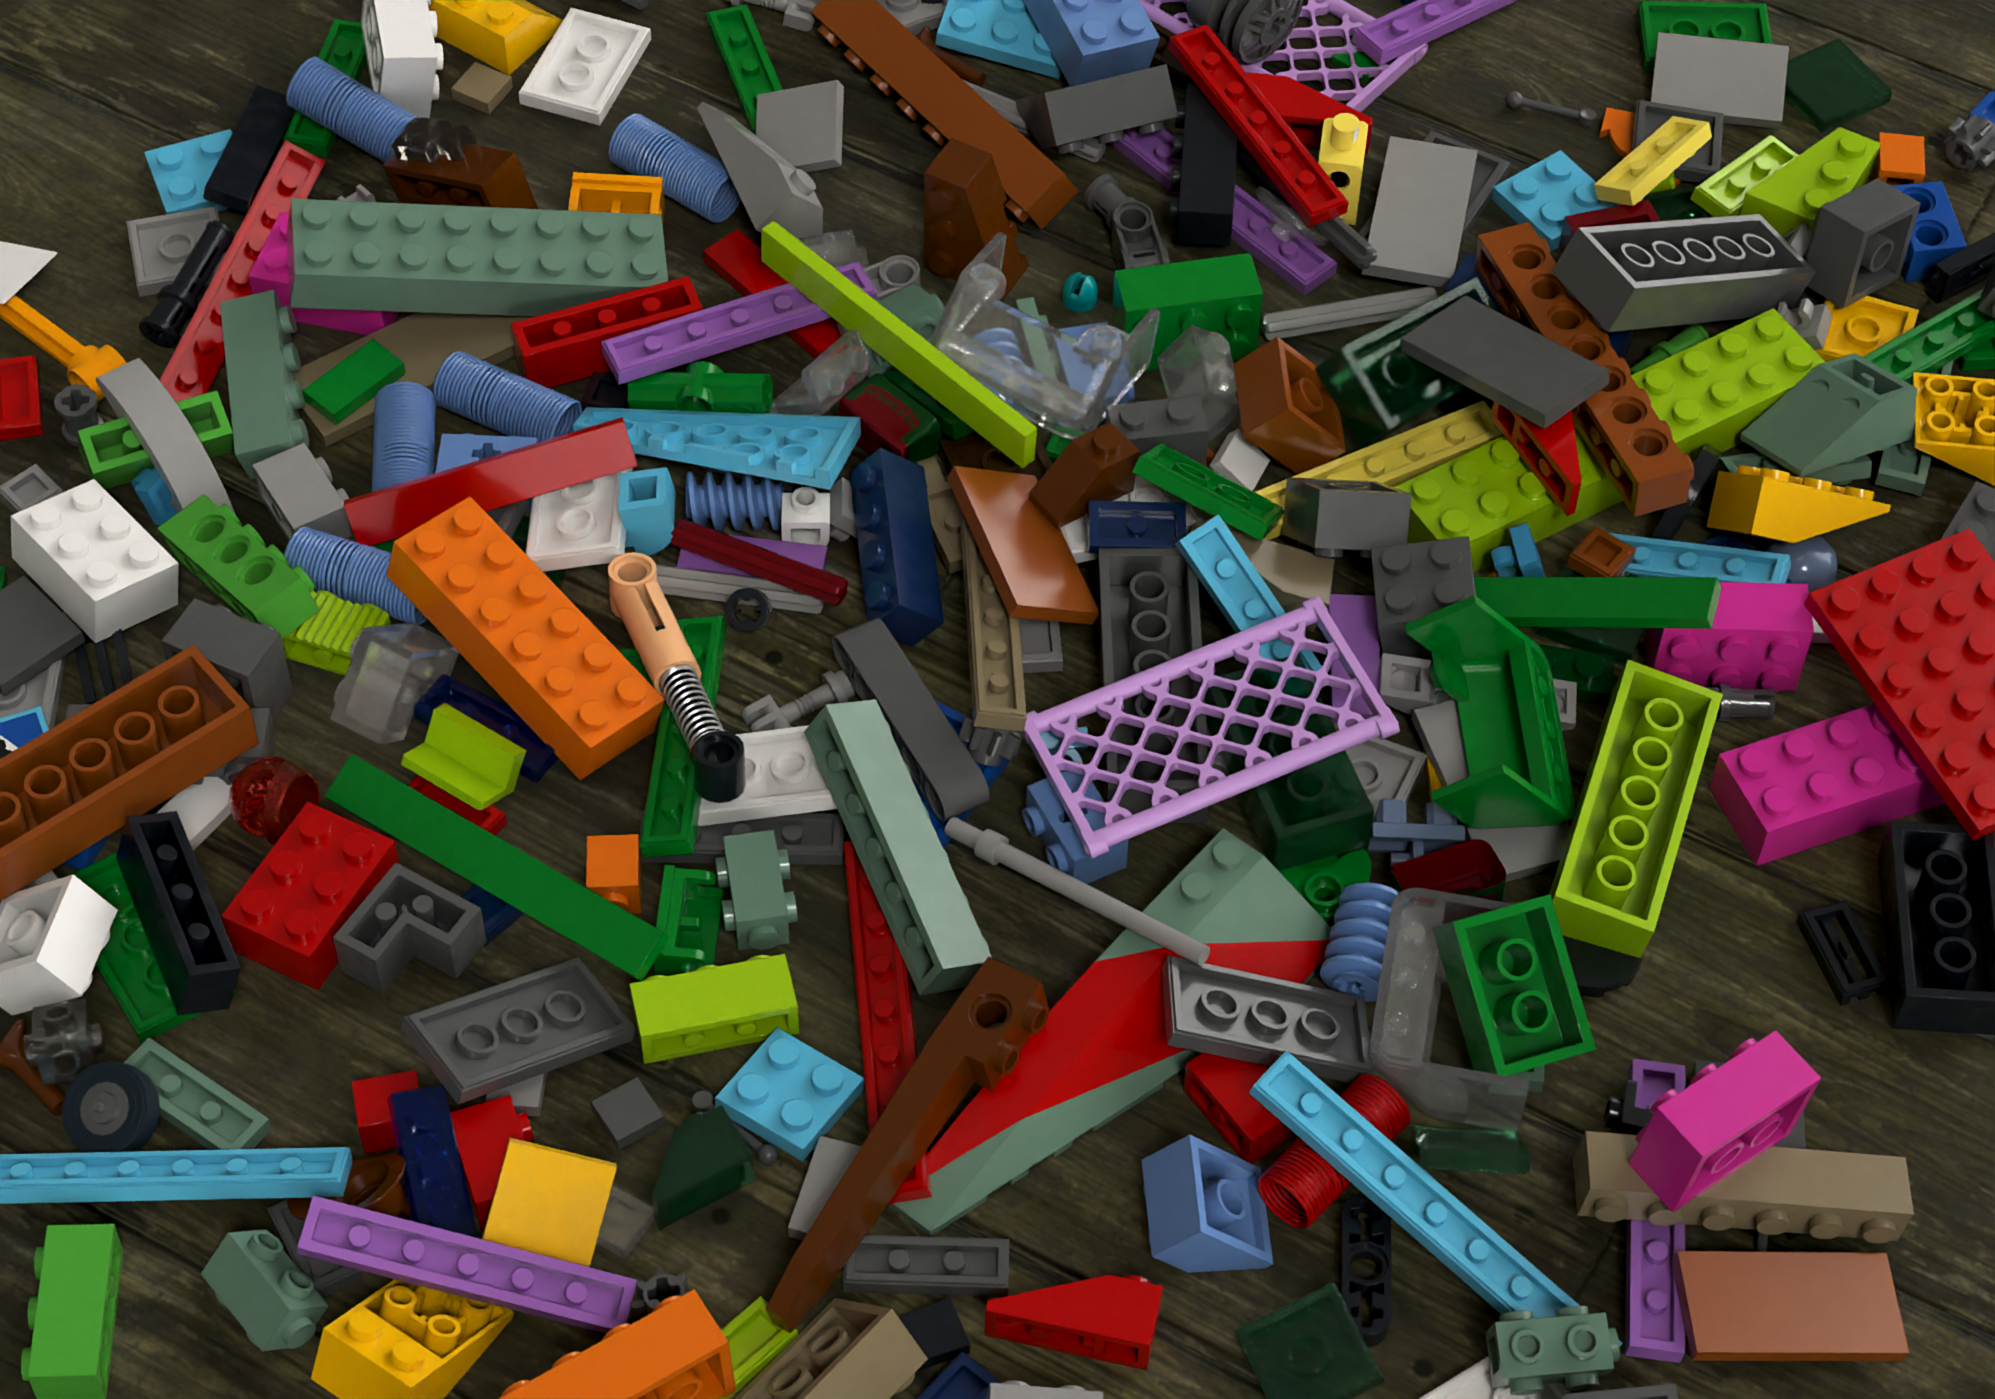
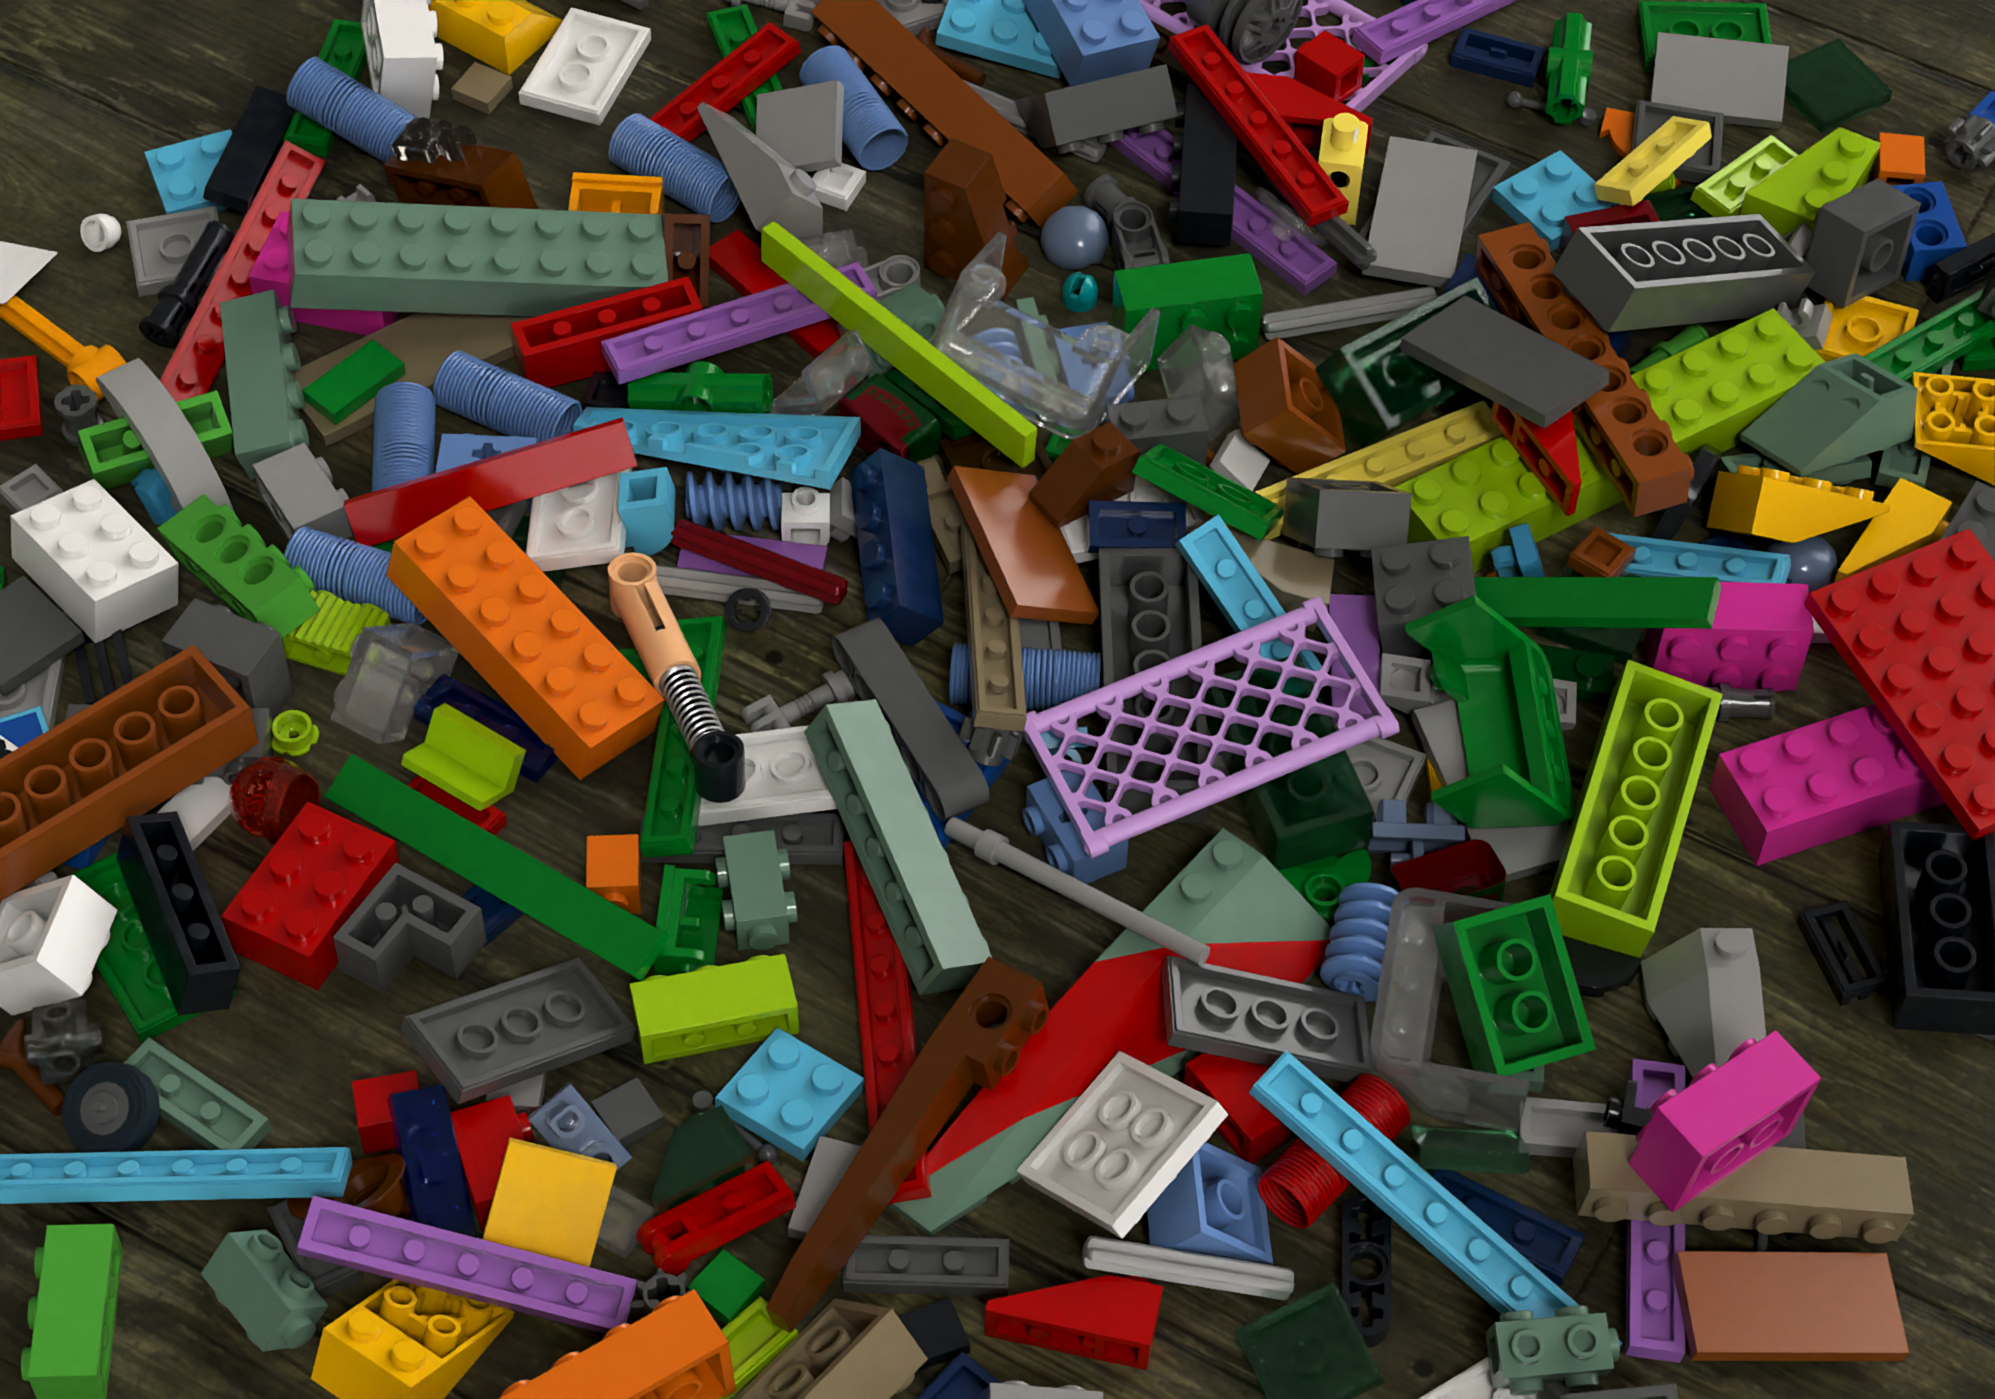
none -> white hinge [80,213,122,252]
none -> lime plate [272,710,319,757]
none -> sand blue hips [527,1082,632,1171]
none -> red plate [636,1160,796,1277]
none -> red tile [649,22,801,144]
none -> reddish brown slope [656,213,710,307]
none -> green tile [687,1249,766,1325]
none -> medium blue piece [799,46,908,171]
none -> white tile [812,163,866,211]
none -> medium blue piece [949,642,1102,715]
none -> white plate [1016,1051,1228,1239]
none -> sand blue hair [1040,206,1110,270]
none -> light grey axle [1082,1235,1294,1300]
none -> red brick [1294,30,1365,102]
none -> dark blue tile [1431,1164,1585,1286]
none -> dark blue tile [1450,27,1546,88]
none -> light grey tile [1517,1096,1611,1158]
none -> green piece [1545,12,1593,124]
none -> light grey wedge [1640,928,1766,1078]
none -> yellow slope [1834,477,1953,582]

